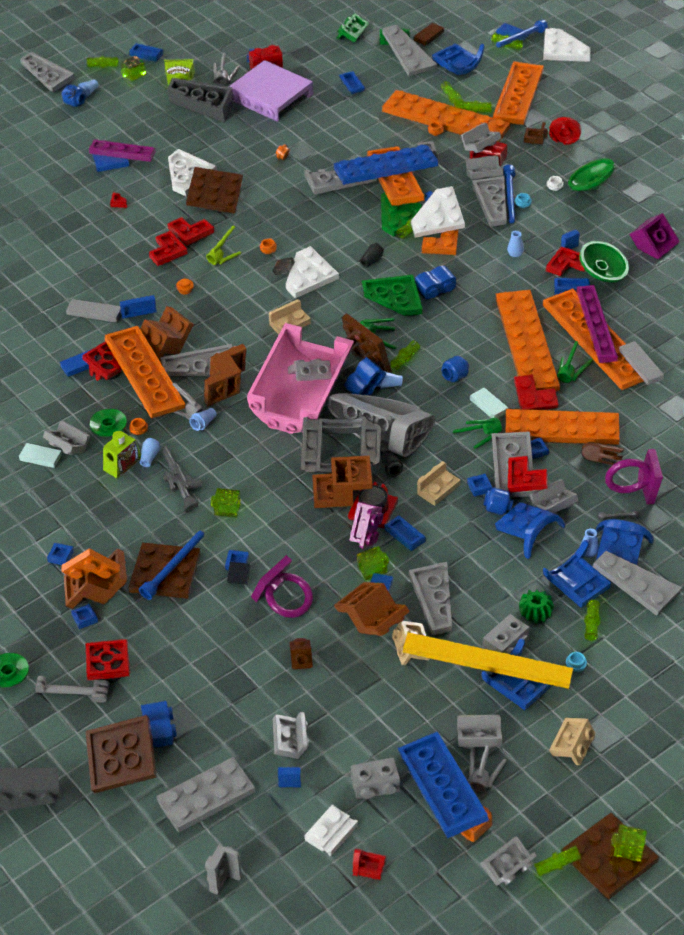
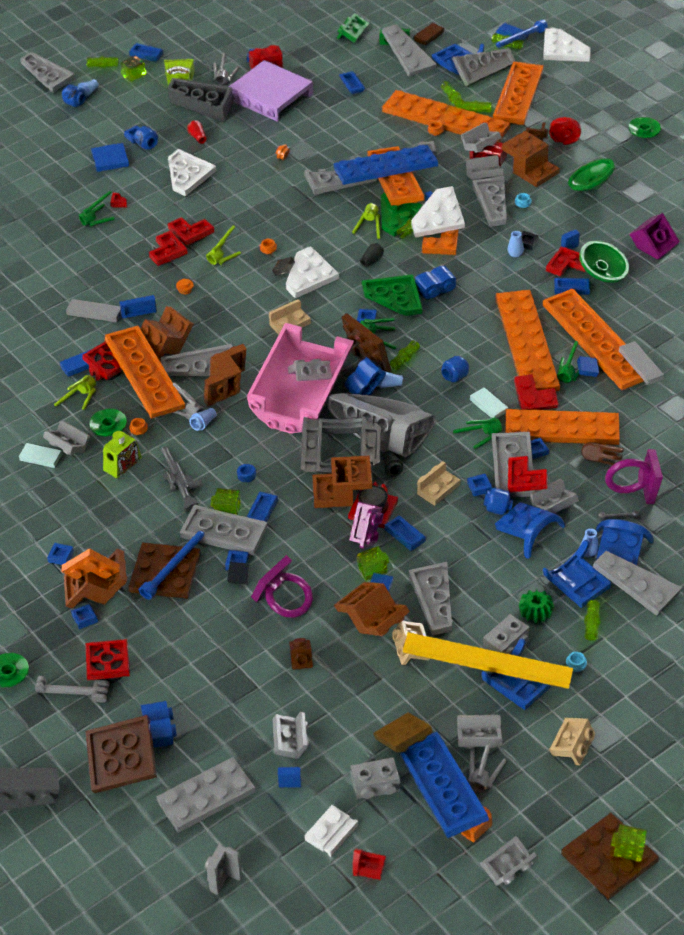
magenta tile [89,139,156,162] -> none
light blue cone [139,438,160,467] -> none
reddish brown plate [186,167,243,214] -> none
blue piece [503,165,516,223] -> none
clear neon green pin [534,845,582,877] -> none
white plate [547,176,564,191] -> none
magenta tile [577,285,618,363] -> none
none -> lime plant [54,375,96,410]
none -> green plant [79,191,115,227]
none -> blue tile [124,126,139,144]
none -> blue head [135,126,158,150]
none -> light grey plate [180,505,268,555]
none -> red cone [187,121,207,144]
none -> blue tile [237,464,256,482]
none -> blue tile [247,492,278,522]
none -> lime plant [352,203,380,239]
none -> blue tile [357,309,377,324]
none -> pearl gold tile [374,712,433,753]
none -> light grey wing [452,48,516,86]
none -> dark orange bracket [502,131,560,187]
none -> black tile [521,231,539,251]
none -> blue tile [577,356,599,377]
none -> green dish [628,117,661,138]

